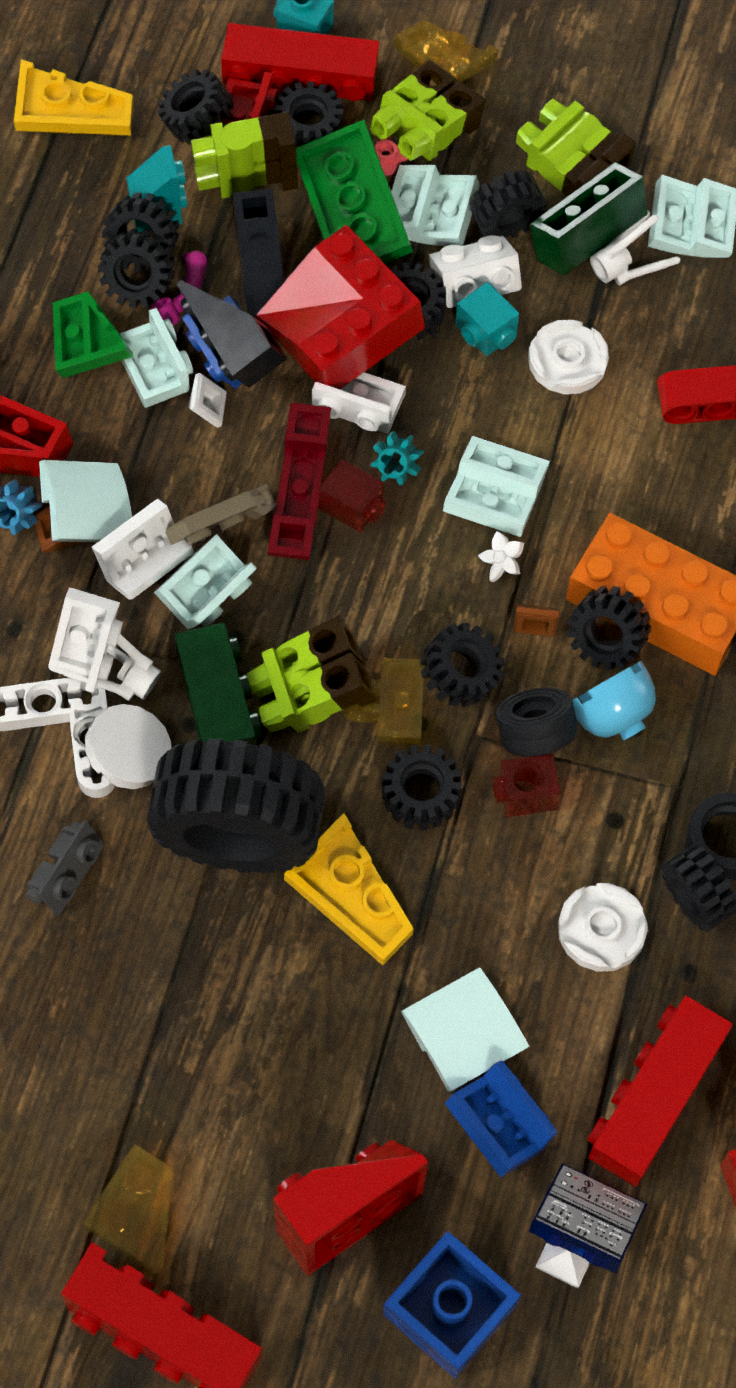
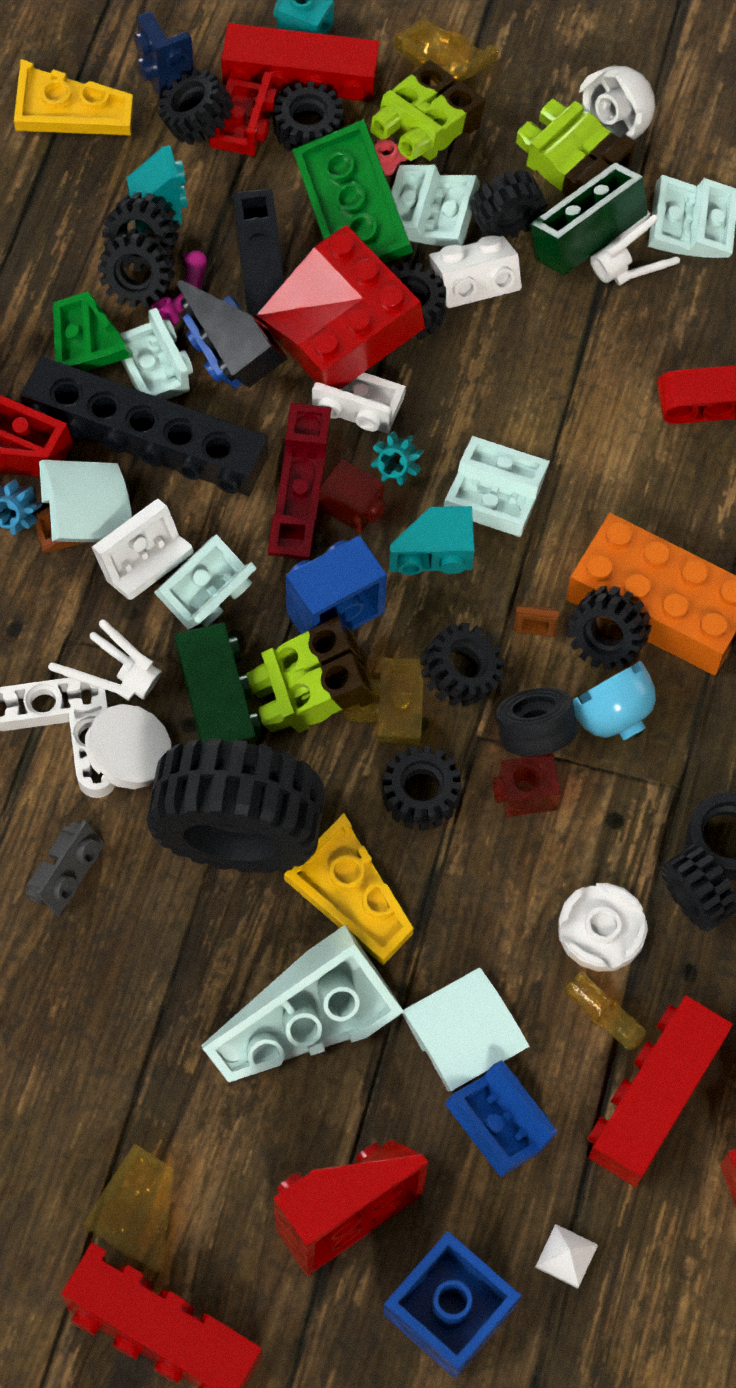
white bracket [49,587,123,693] -> none
dark tan hinge [165,484,276,545] -> none
white slope [188,373,227,428] -> none
lime hips [191,112,298,199] -> none
teal brick [455,282,519,357] -> none
white plant [478,531,524,582] -> none
white tile [528,320,609,394] -> none
tile [528,1163,647,1274] -> none
none -> black brick [20,356,268,496]
none -> dark blue bracket [134,11,194,99]
none -> light aqua wedge [202,925,404,1082]
none -> blue brick [286,535,387,634]
none -> teal slope [389,506,475,575]
none -> clear yellow axle [564,972,647,1051]
none -> white cylinder [579,66,656,140]

